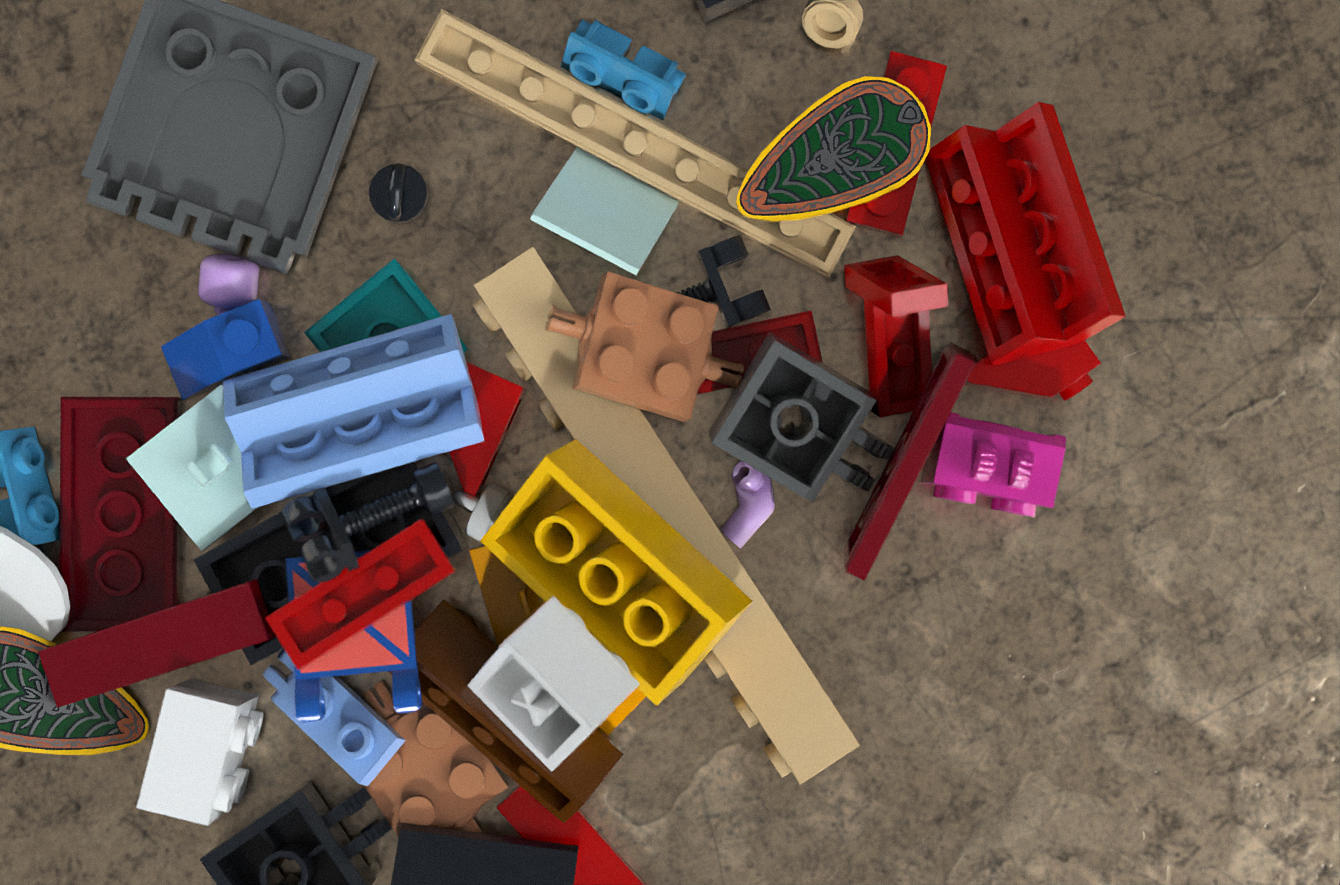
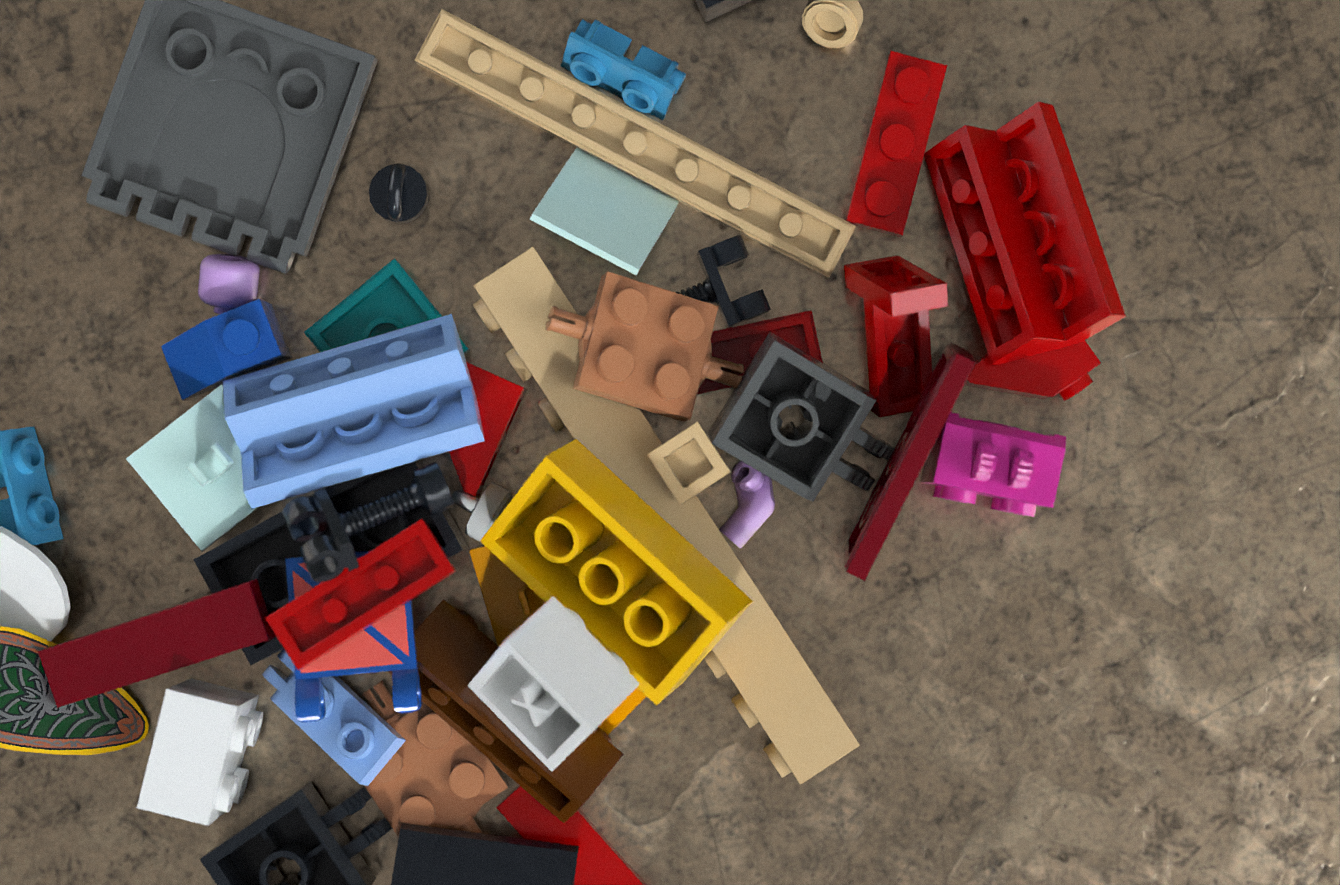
dark red tile [59,397,182,632] -> none
shield [736,76,931,222] -> none
none -> tan tile [647,421,731,505]

